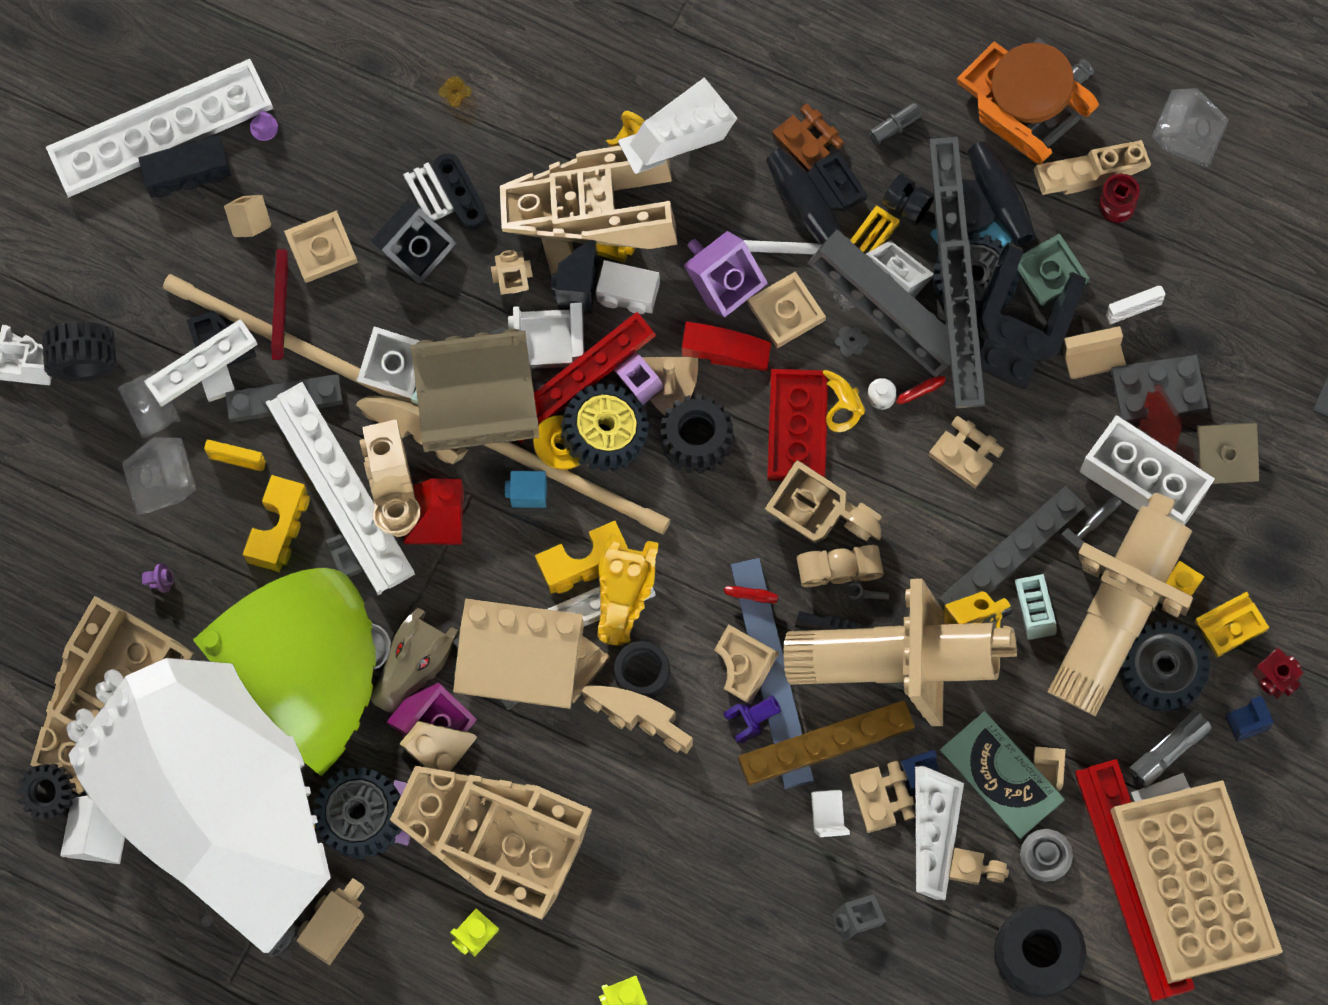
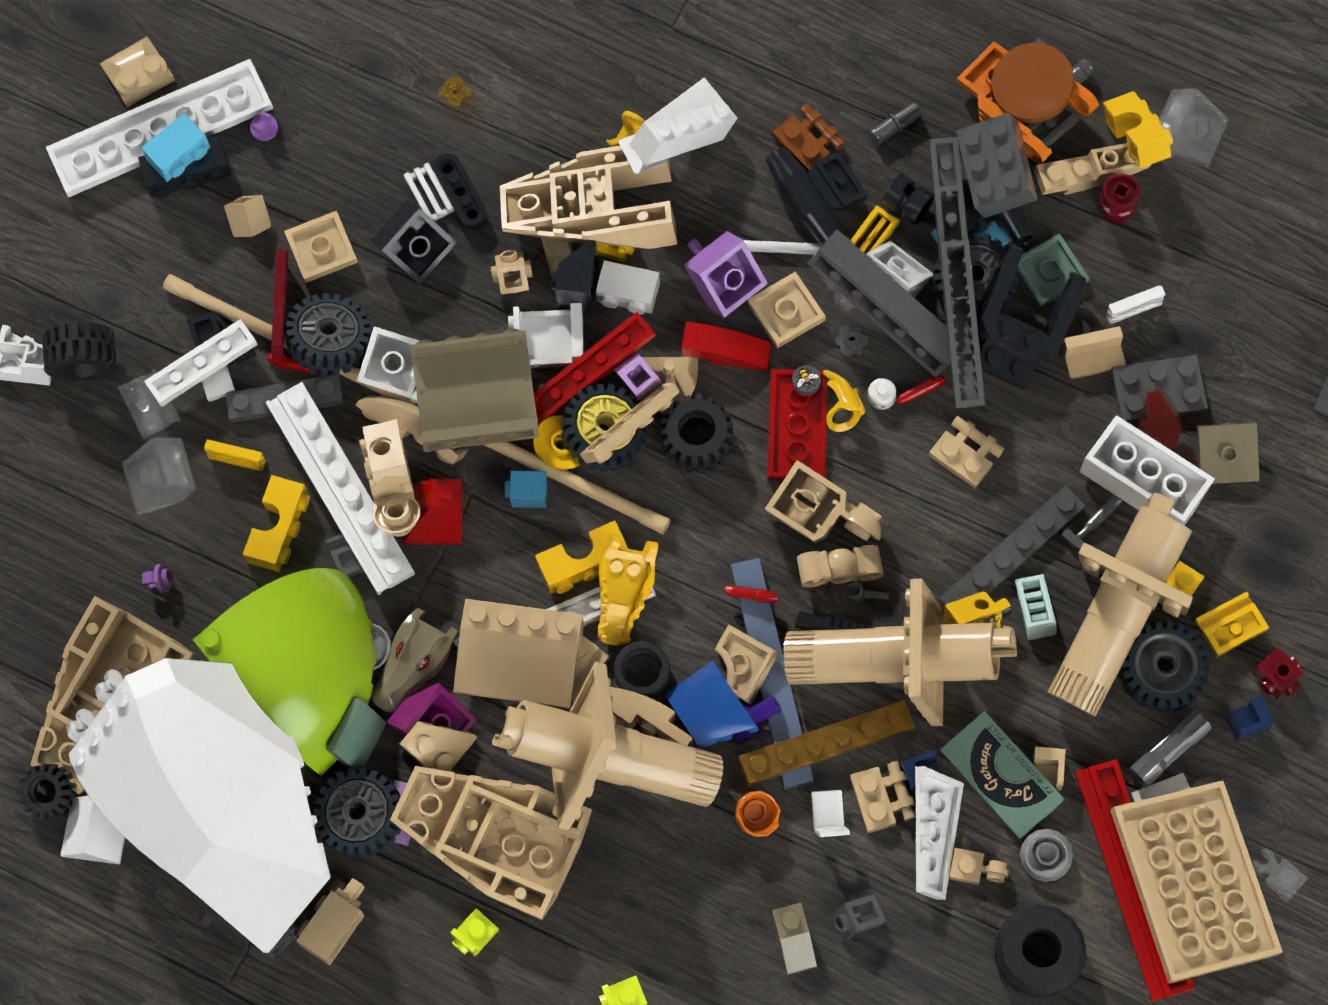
none -> tan slope [99,37,175,108]
none -> medium azure brick [141,113,210,182]
none -> red piece [267,353,320,374]
none -> wheel [285,293,371,376]
none -> sand green tile [327,697,387,769]
none -> tan piece [492,661,723,830]
none -> tan plate [580,382,680,464]
none -> blue slope [665,661,759,748]
none -> orange hair [735,791,781,837]
none -> dark tan slope [772,903,817,975]
none -> tile [792,365,821,396]
none -> dark grey brick [956,113,1038,218]
none -> yellow arch [1103,91,1173,168]
none -> clear plate [1252,848,1308,902]

